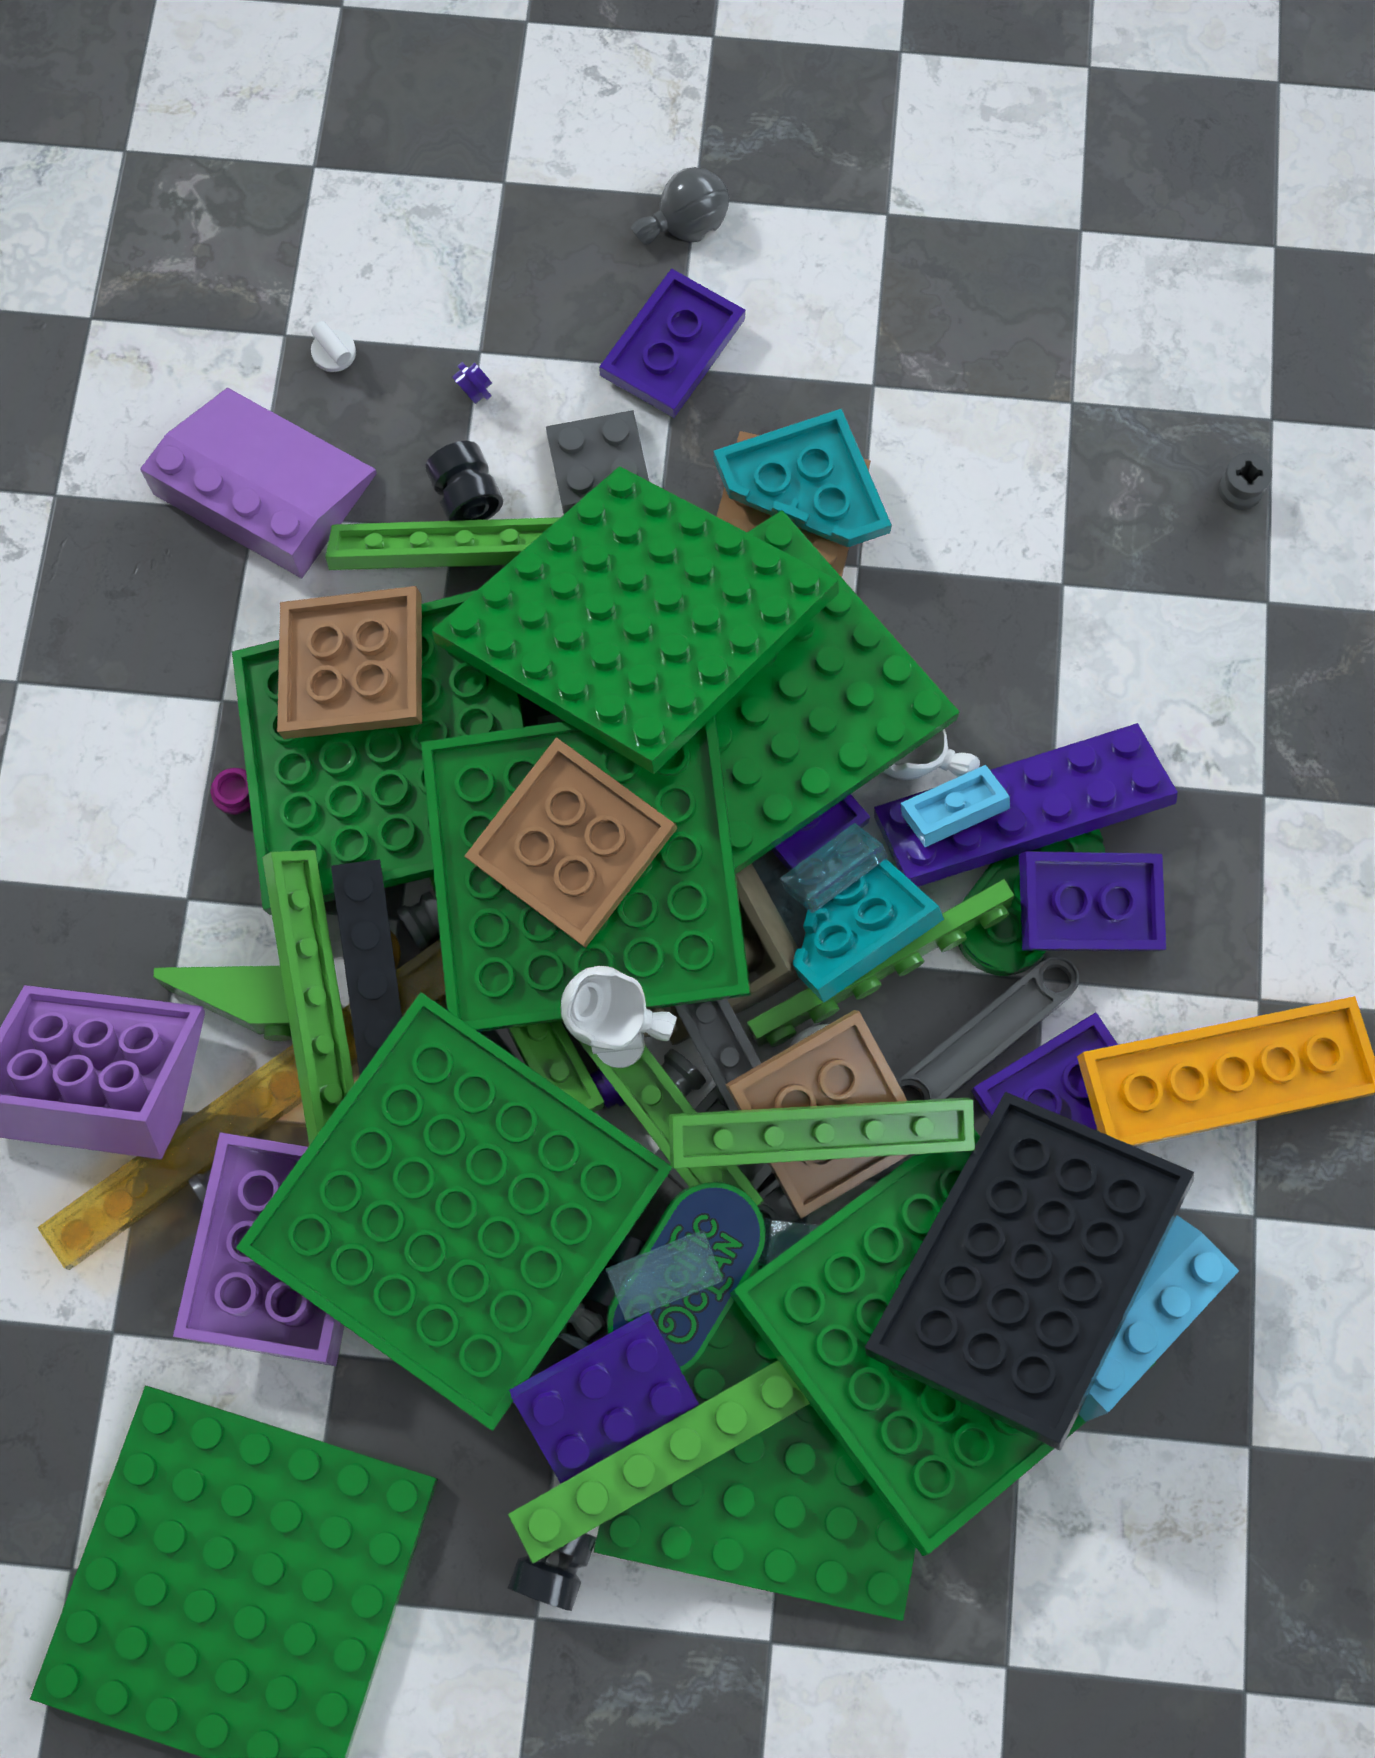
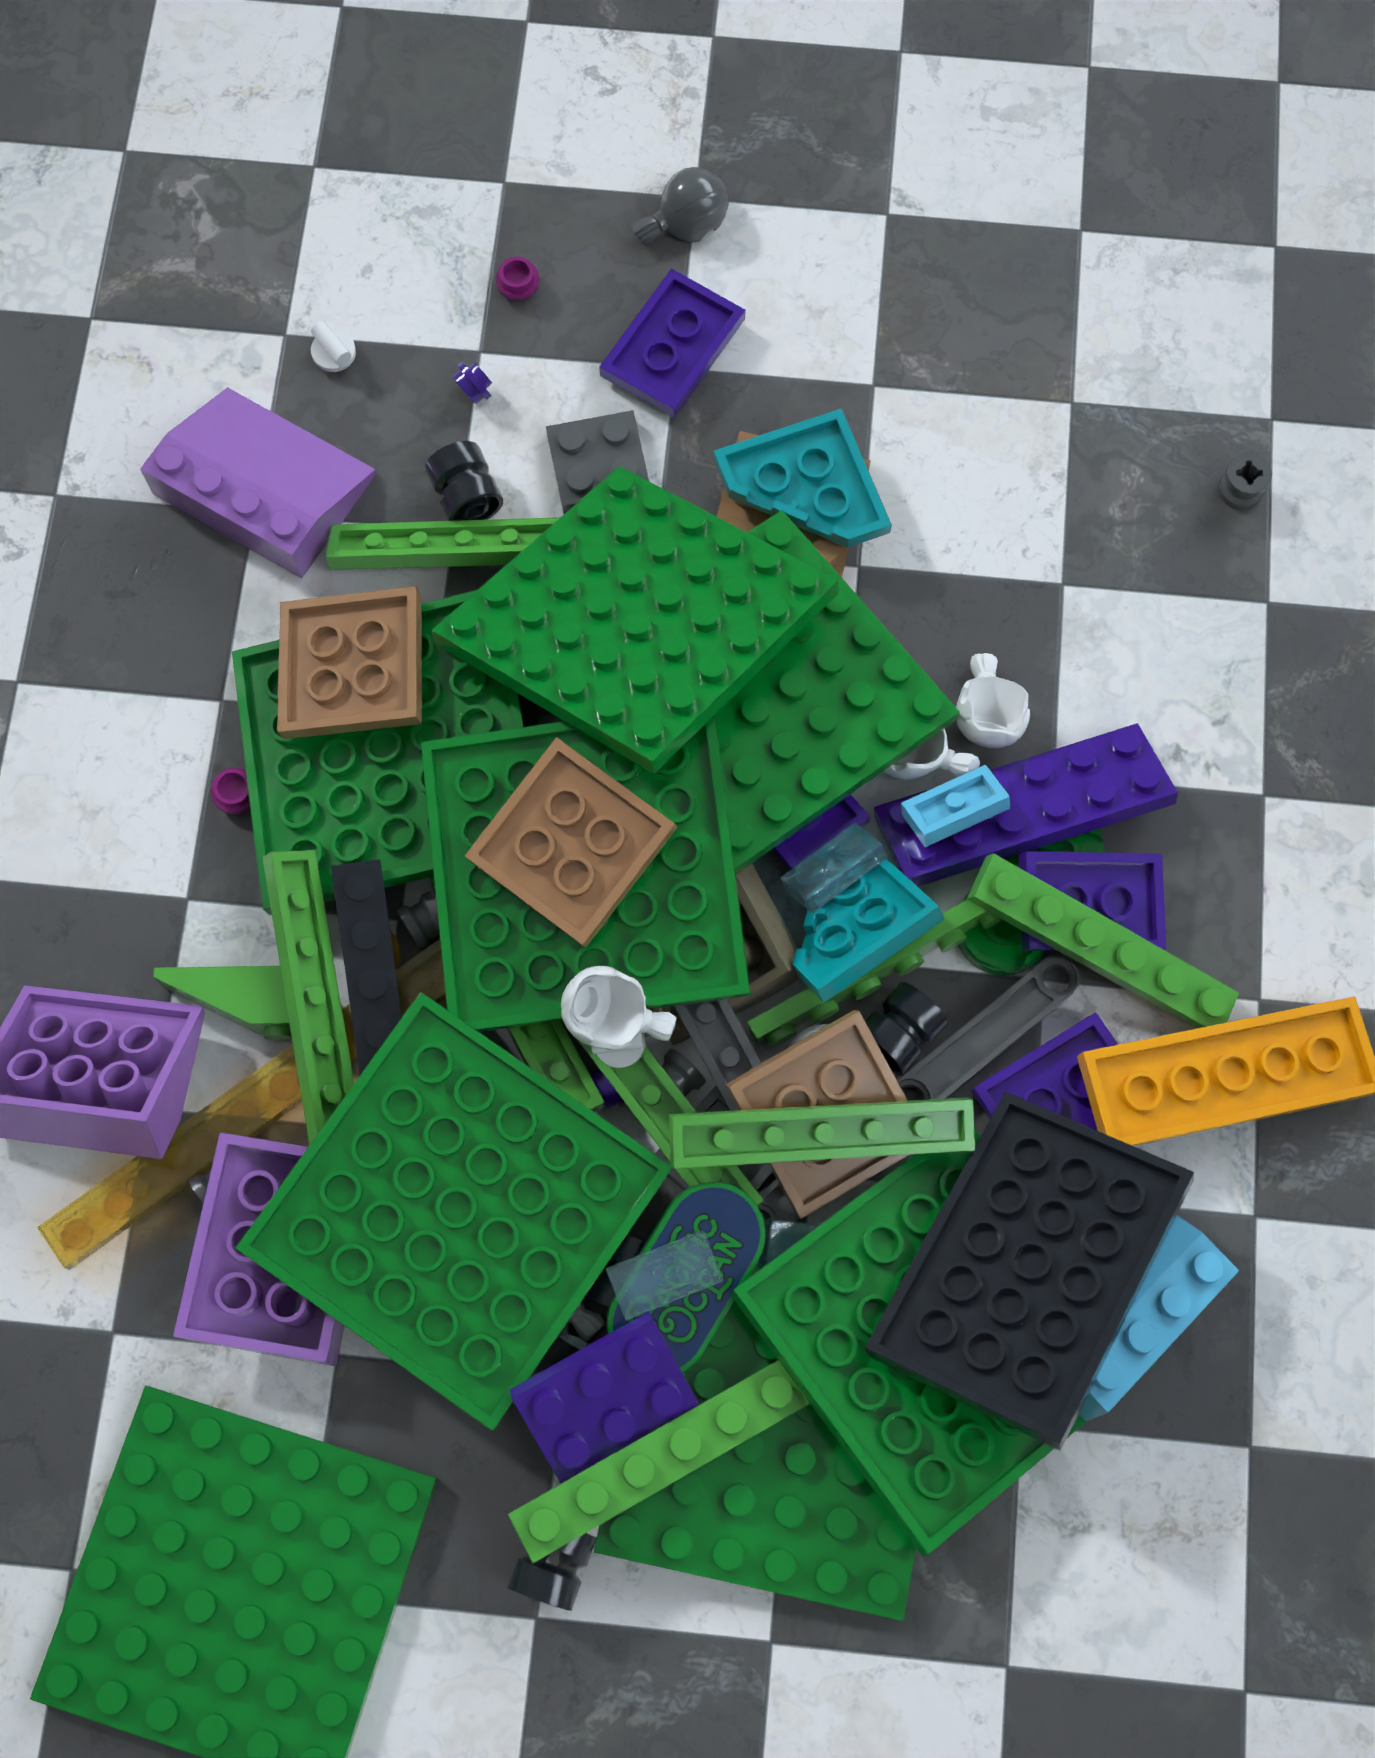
none -> magenta plate [496,256,540,301]
none -> black wheel [865,982,948,1075]
none -> white hair [956,653,1030,749]
none -> bright green plate [967,853,1239,1029]

